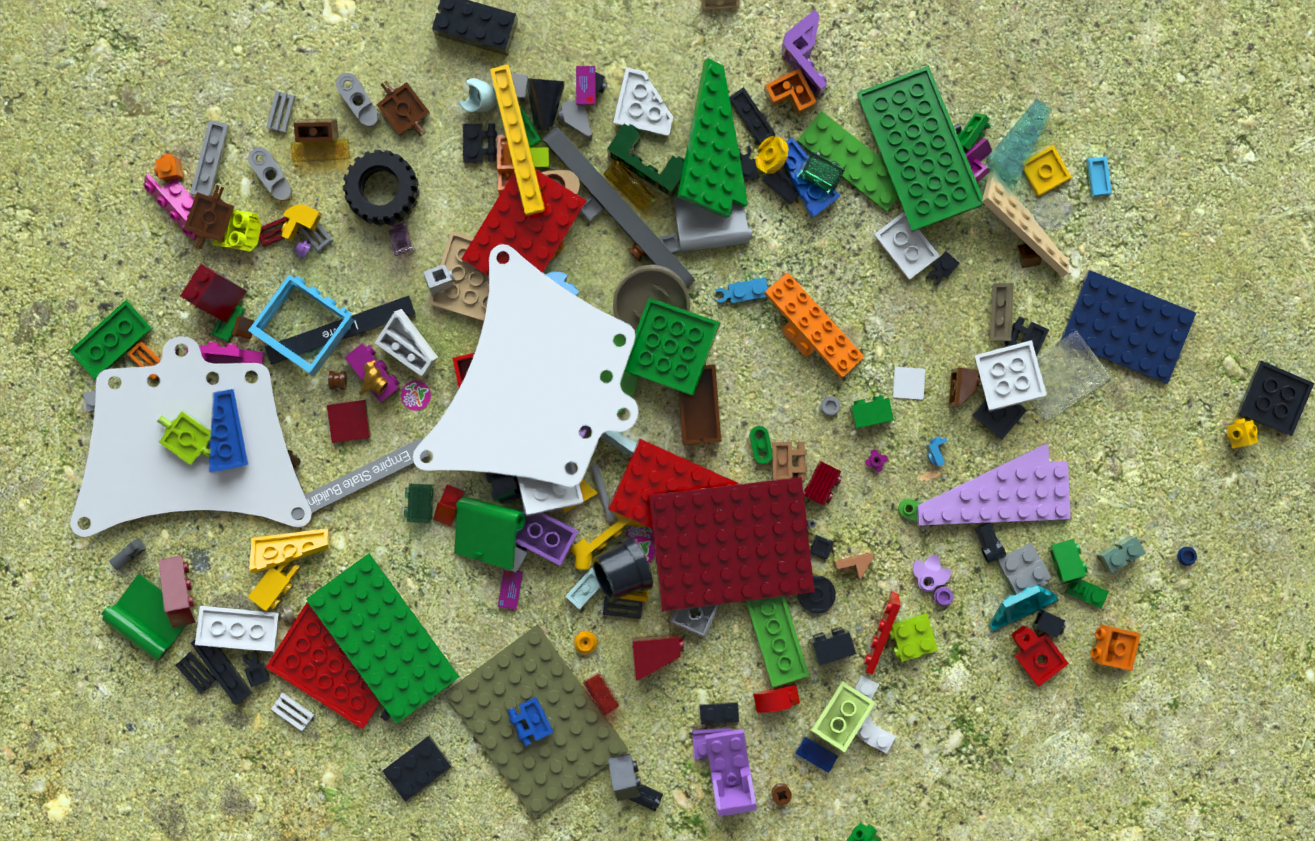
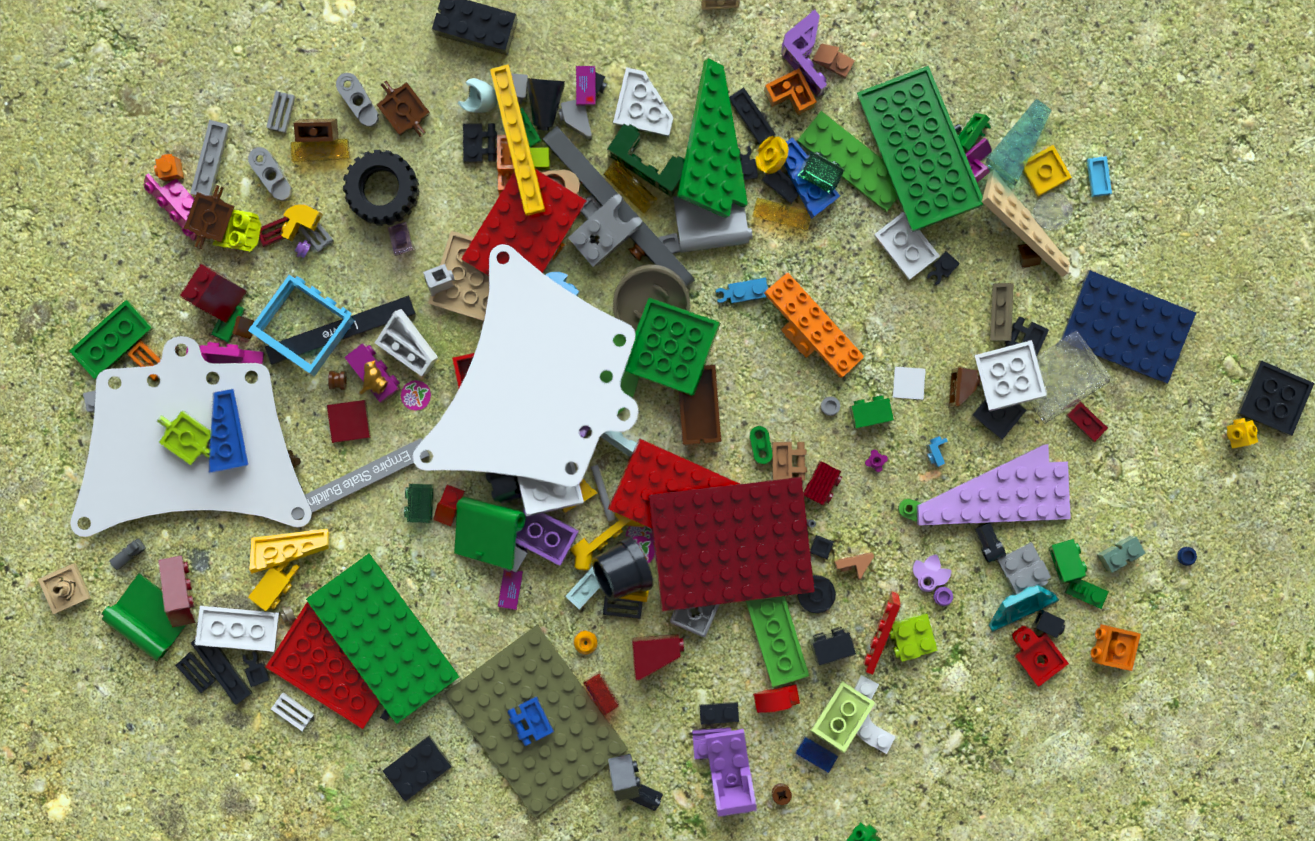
none -> tan plate [38,563,91,614]
none -> light grey brick [568,194,643,267]
none -> clear yellow plate [752,197,811,231]
none -> nougat slope [812,43,855,78]
none -> dark red plate [1066,401,1108,442]

